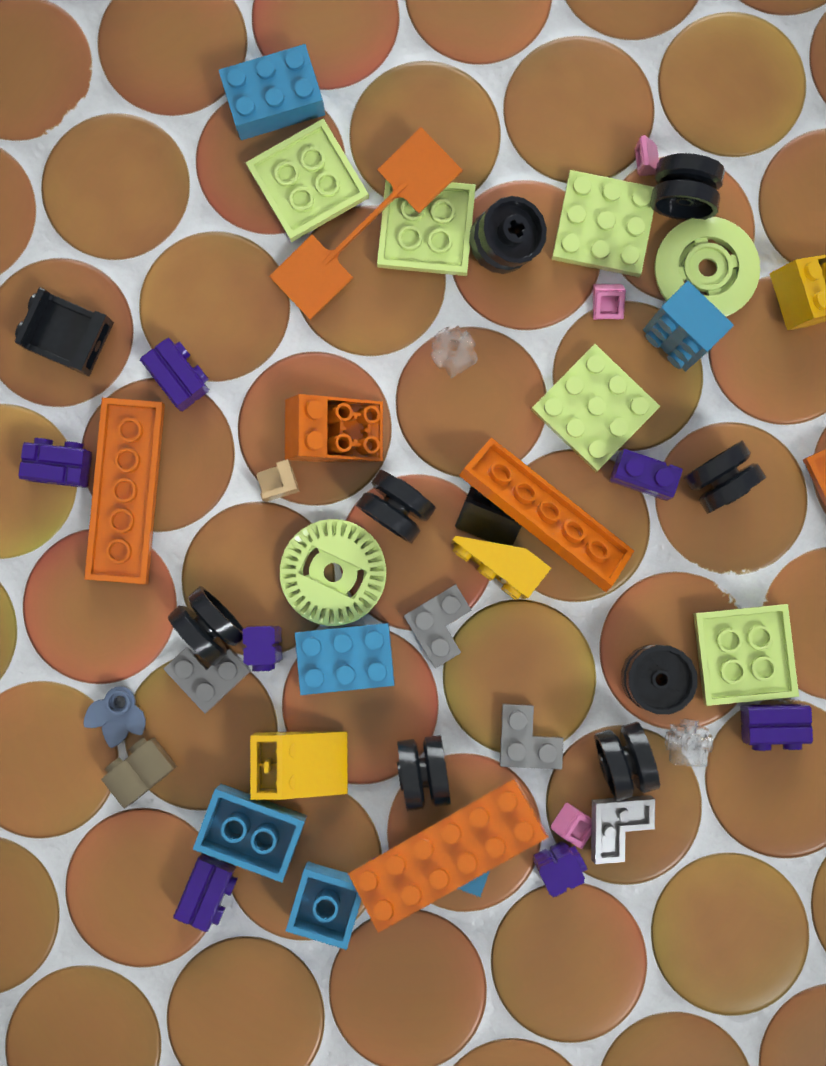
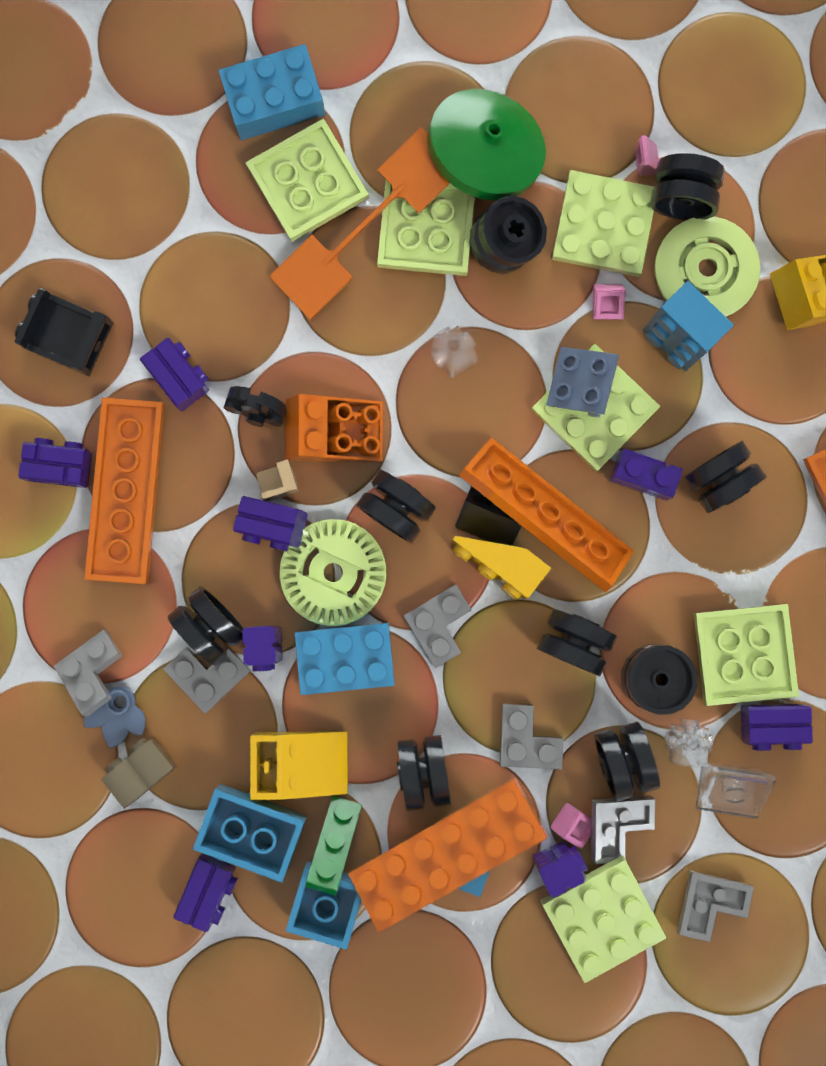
none -> light grey plate [54,629,123,717]
none -> black plate [223,386,287,427]
none -> dark purple brick [233,496,308,552]
none -> plate [305,796,362,896]
none -> green dish [427,89,546,201]
none -> black wheel [536,609,617,676]
none -> yellowish green plate [540,855,666,983]
none -> sand blue hinge [546,347,619,418]
none -> light grey plate [677,870,754,942]
none -> clear slope [696,761,776,819]

